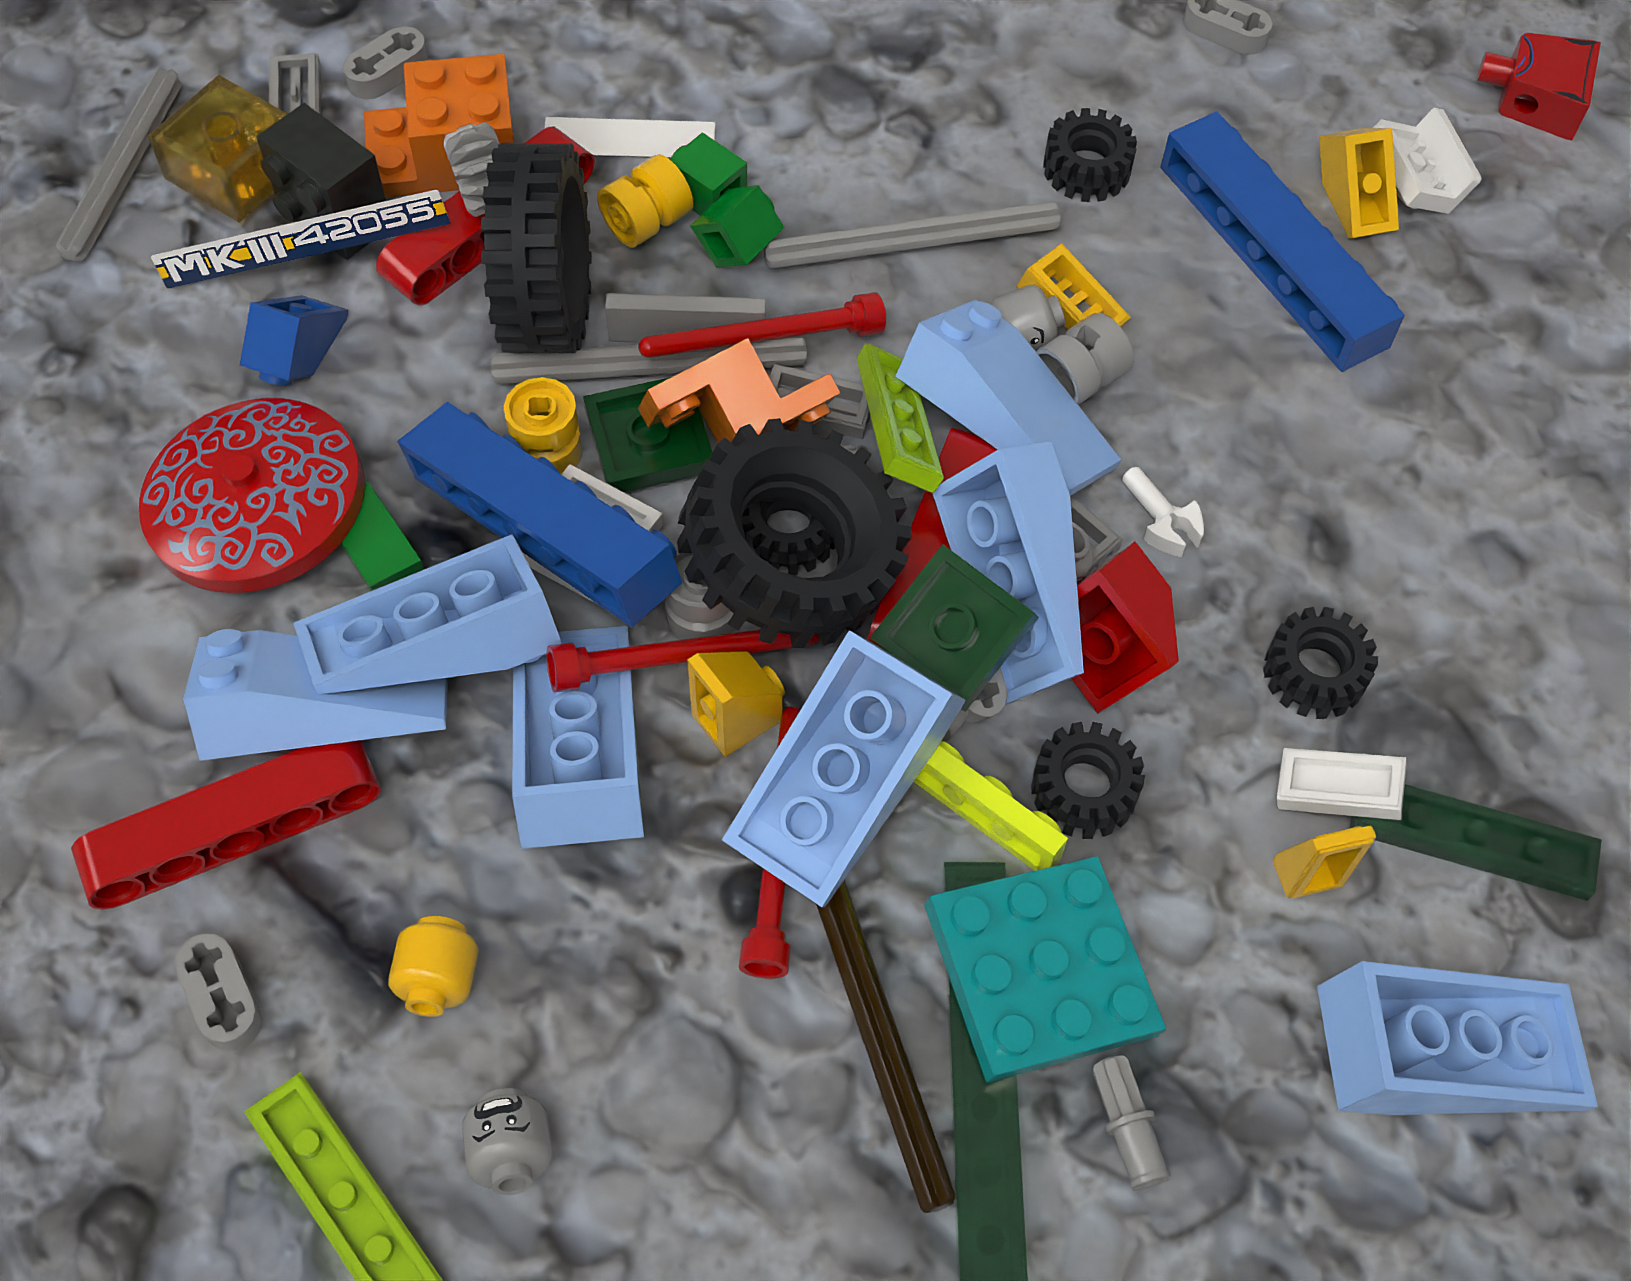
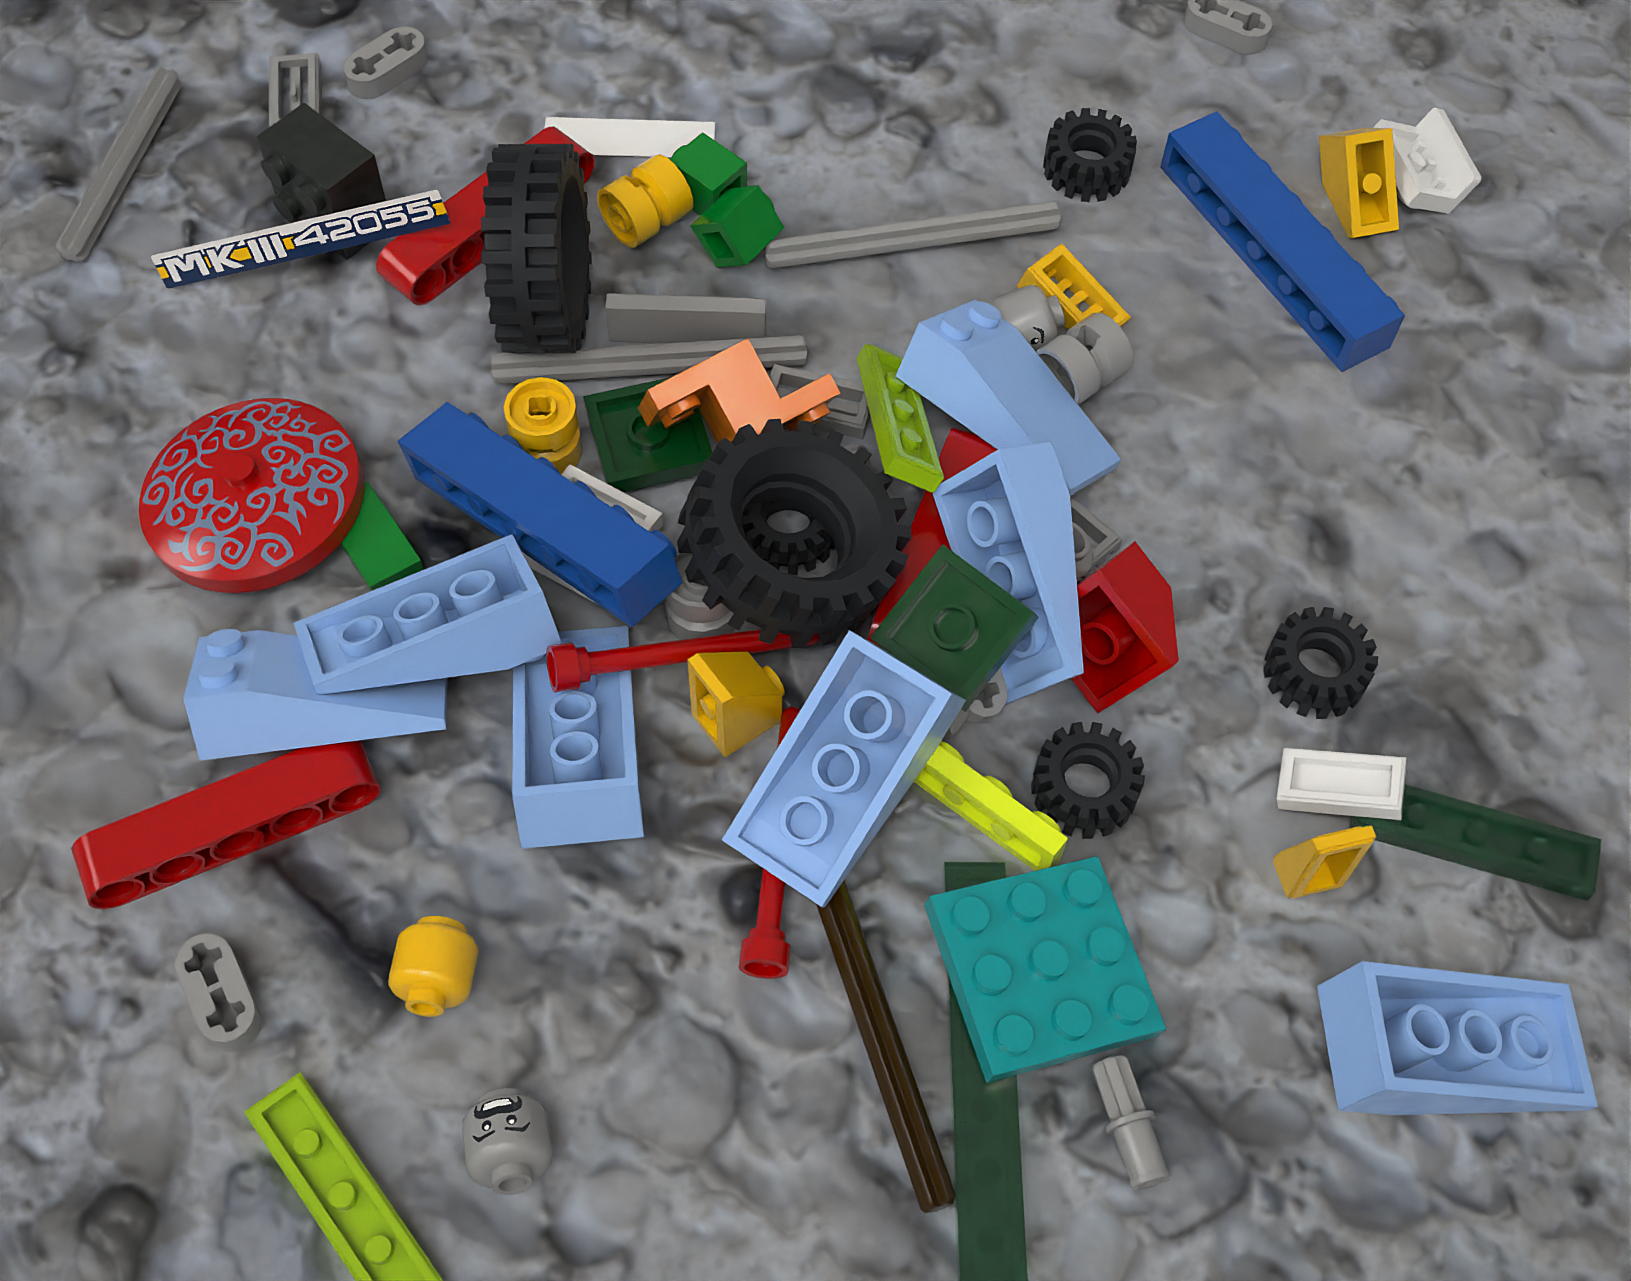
clear yellow brick [148,75,287,223] -> none
blue slope [240,295,349,385] -> none
orange bracket [364,54,514,197] -> none
light grey gear [443,122,500,217] -> none
red piece [638,292,886,358] -> none
white bar [1122,467,1204,557] -> none
red torso [1476,33,1601,141] -> none

